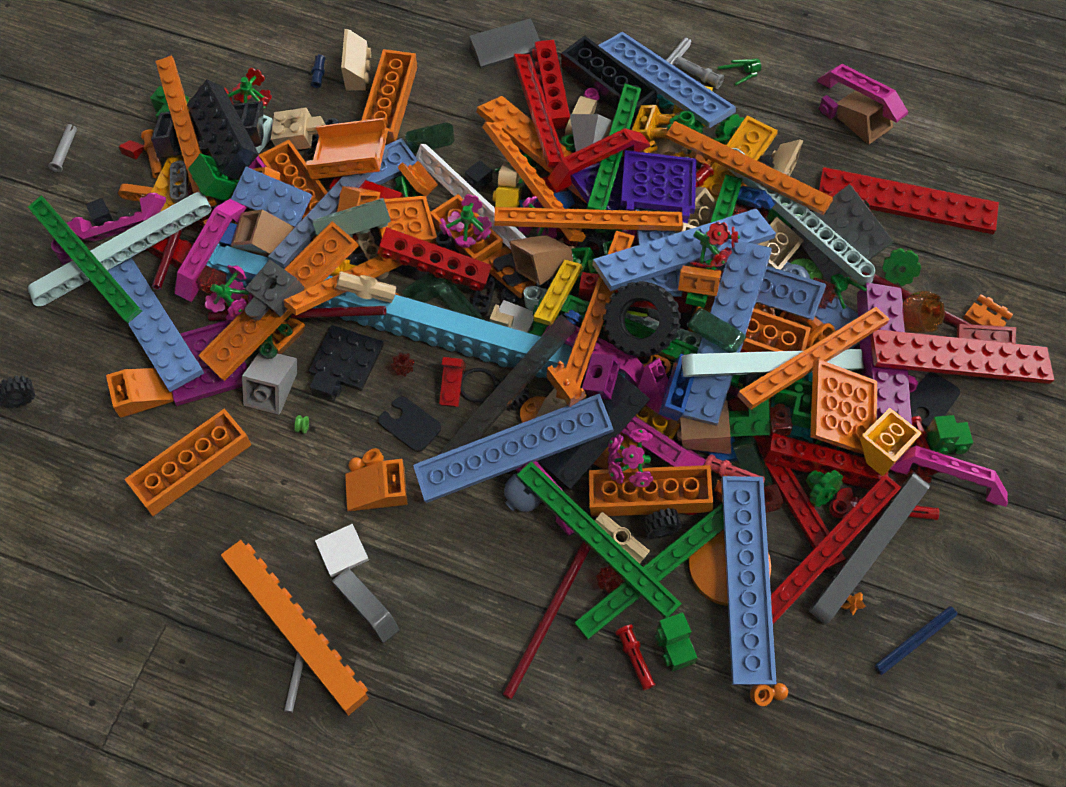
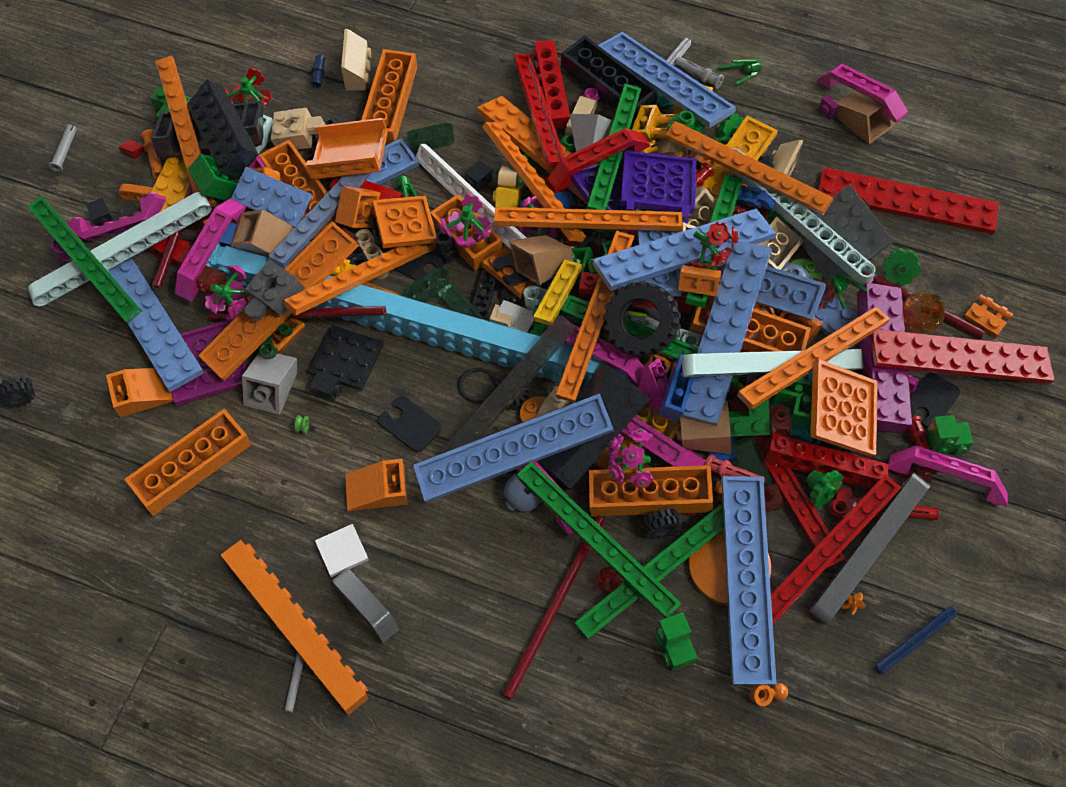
dark grey beam [170,161,188,204] -> none
sand green brick [313,198,391,237] -> none
tan piece [336,271,396,303] -> none
orange plate [348,448,384,471] -> none
red brick [377,227,492,291] -> none
clear red gear [391,352,415,376] -> none
orange bracket [398,161,438,197] -> none
red bracket [439,357,466,407] -> none
dark grey slope [469,18,540,68] -> none
orange hinge [547,361,586,407] -> none
blue plate [564,309,583,325] -> none
magenta brick [582,353,621,399] -> none
tan piece [595,512,650,564] -> none
red pin [615,625,655,691] -> none
clear green beam [687,308,746,353] -> none
orange plate [806,323,835,349] -> none
light orange slope [860,408,922,476] -> none
plate [957,324,1016,345] -> none

